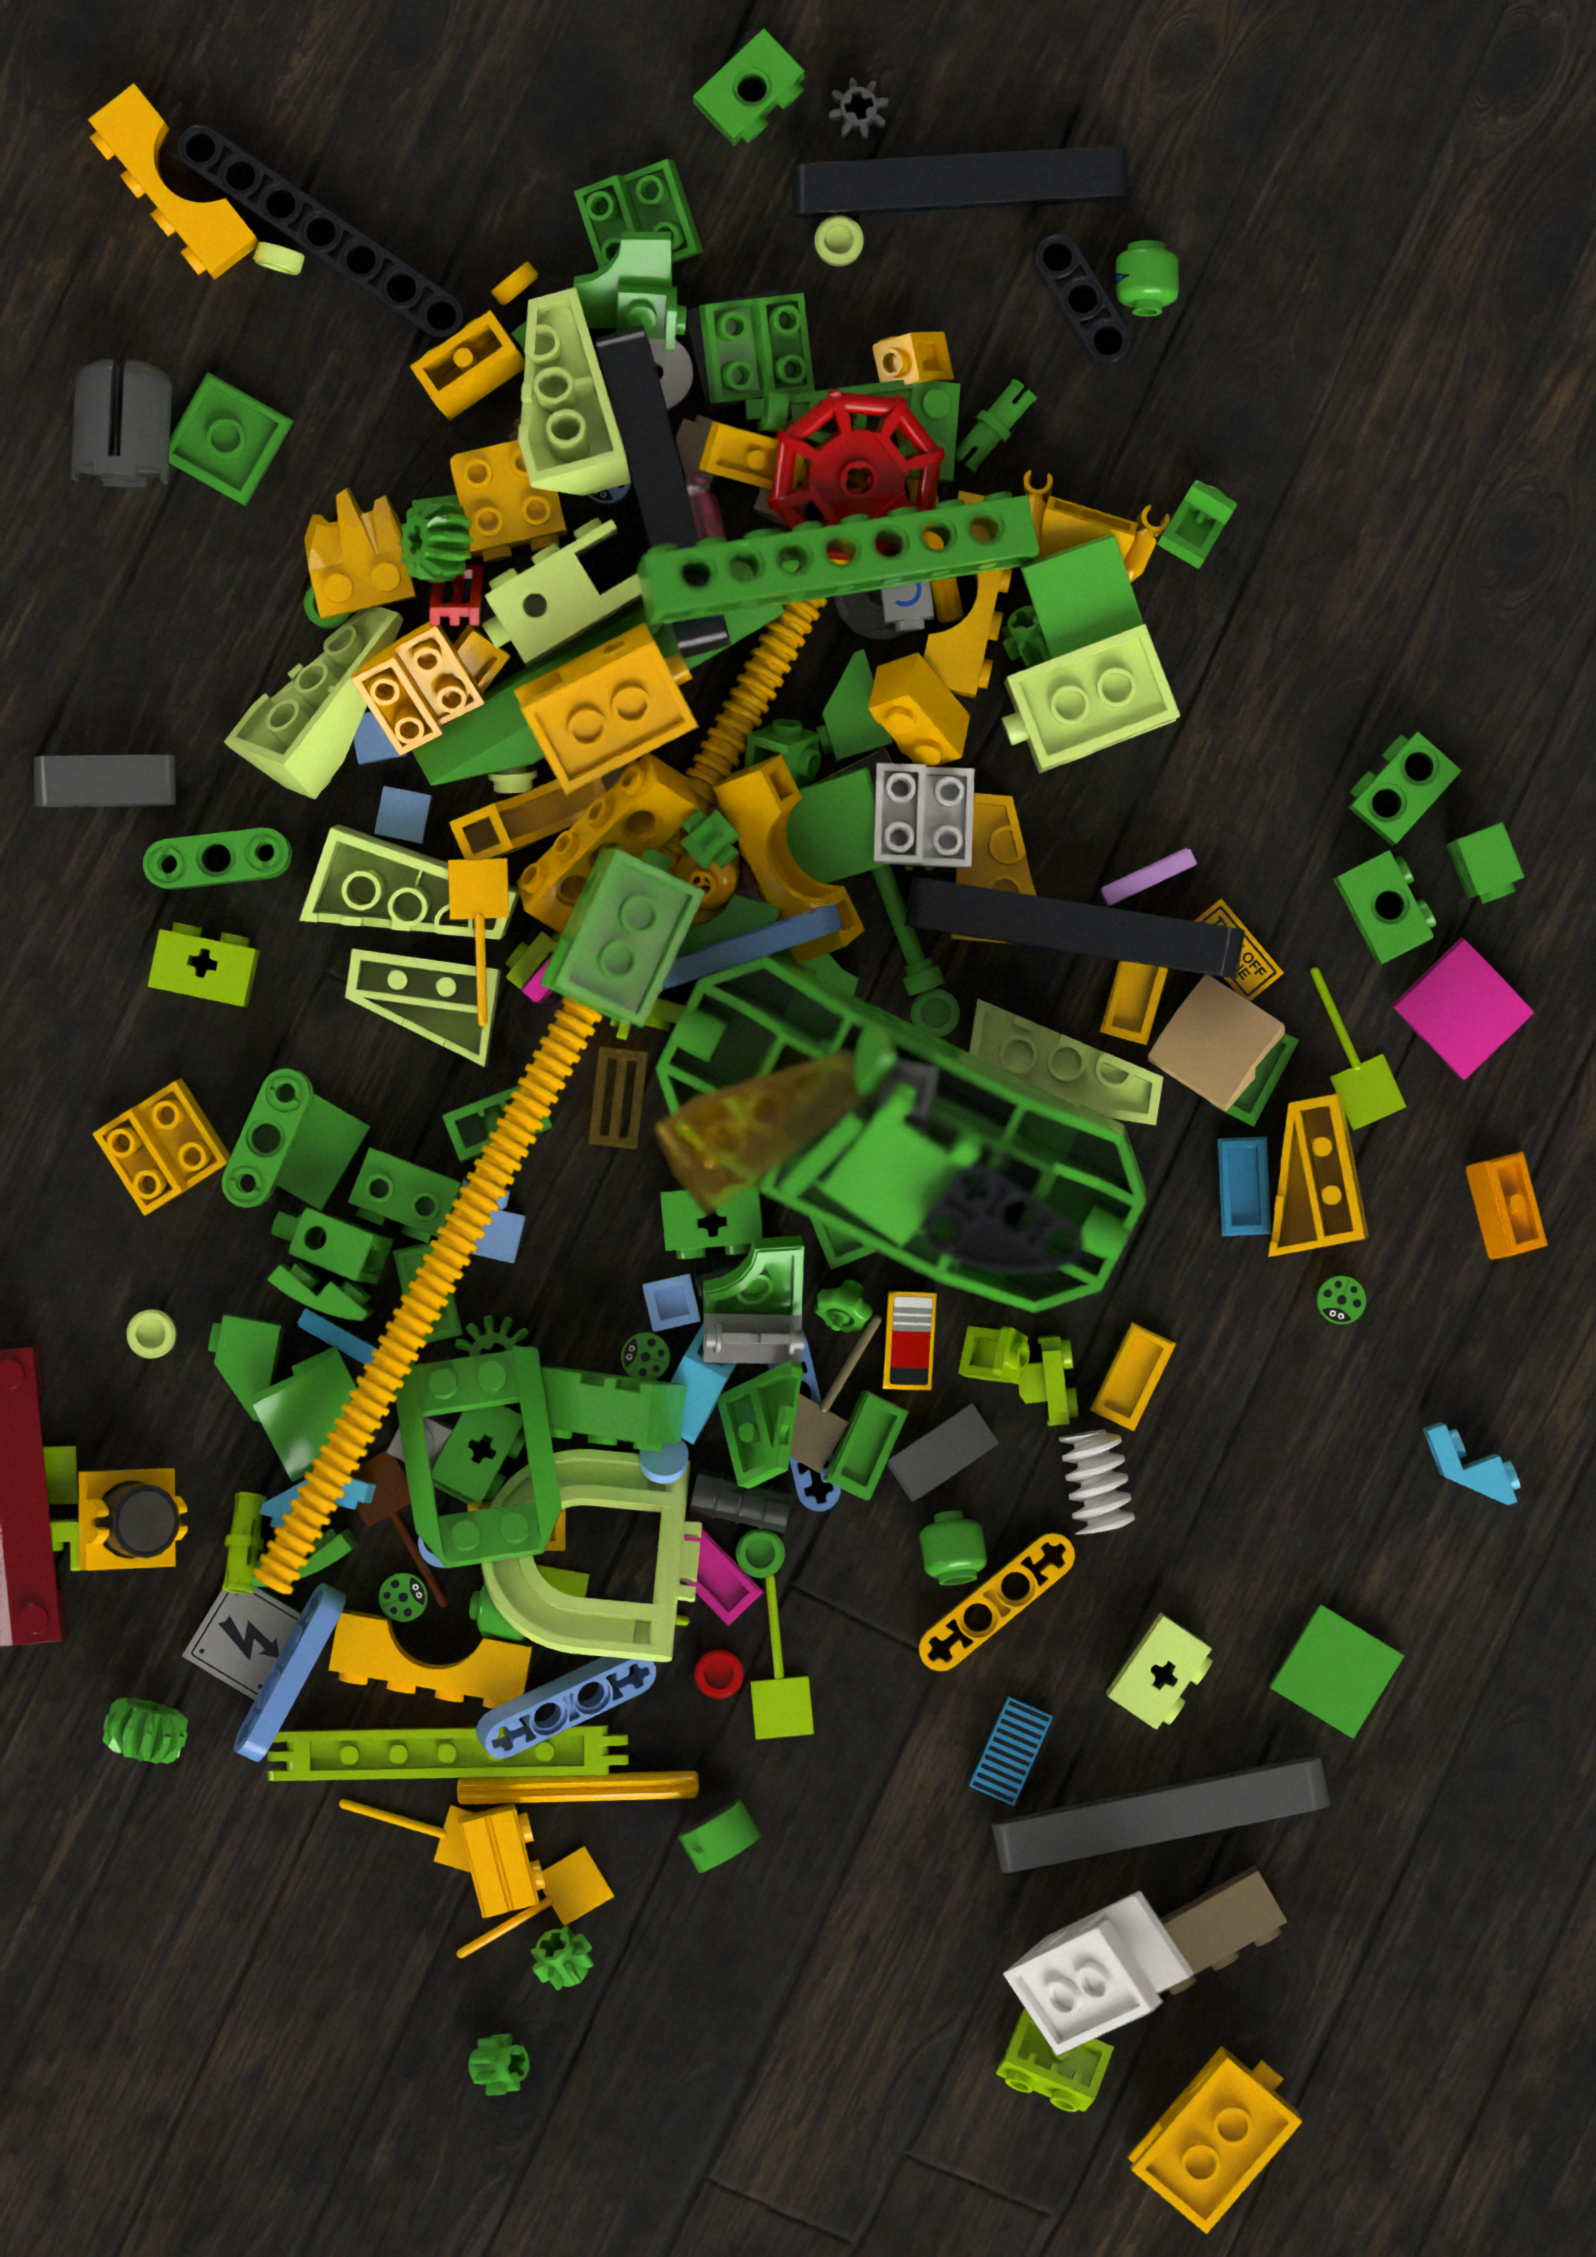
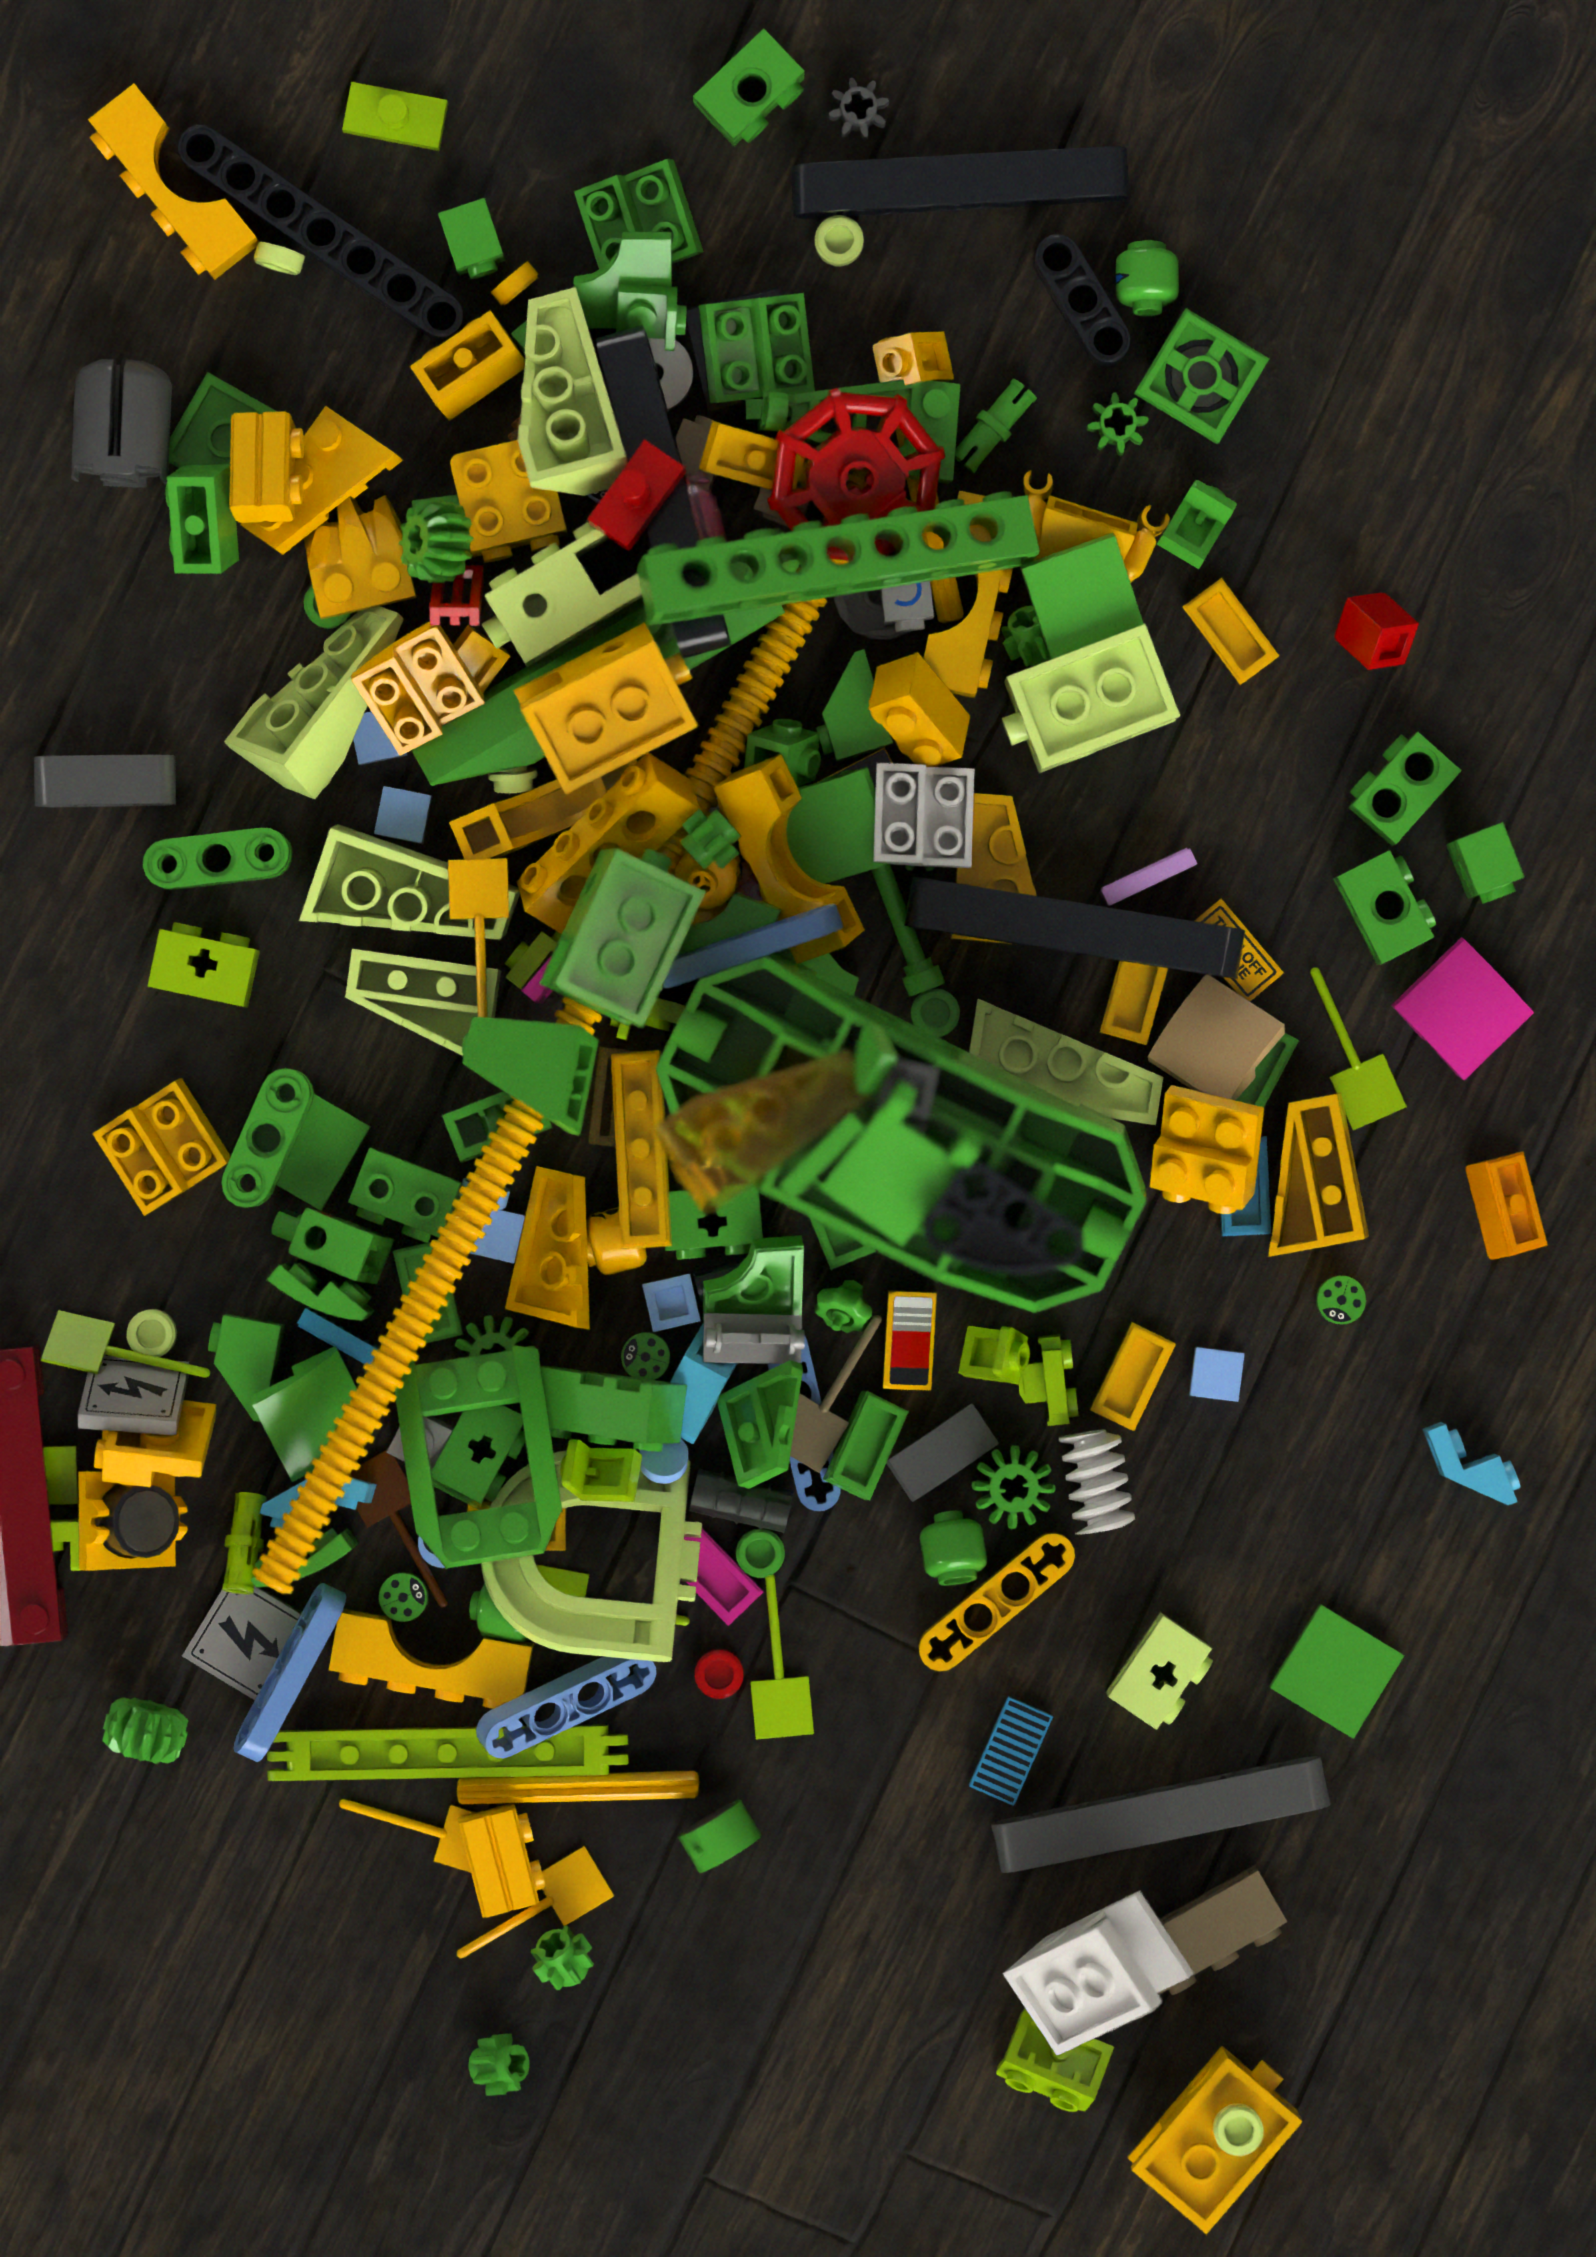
none -> lime piece [41,1310,210,1378]
none -> light grey tile [78,1356,189,1435]
none -> yellow plate [94,1400,216,1487]
none -> bright green brick [165,464,239,574]
none -> yellow brick [229,412,304,523]
none -> yellow wing [240,406,403,555]
none -> lime tile [342,82,448,151]
none -> bright green brick [438,198,505,279]
none -> bright green slope [462,1016,599,1135]
none -> yellow wing [505,1166,590,1330]
none -> lime bracket [560,1439,643,1502]
none -> red tile [587,439,687,551]
none -> yellow head [587,1207,647,1275]
none -> yellow tile [611,1050,672,1250]
none -> bright green gear [972,1445,1055,1529]
none -> bright green gear [1087,392,1149,456]
none -> bright green piece [1134,308,1269,444]
none -> yellow plate [1150,1085,1264,1214]
none -> yellow tile [1182,578,1279,685]
none -> light blue tile [1189,1347,1245,1402]
none -> yellowish green tile [1213,2104,1264,2156]
none -> red panel [1334,592,1419,670]

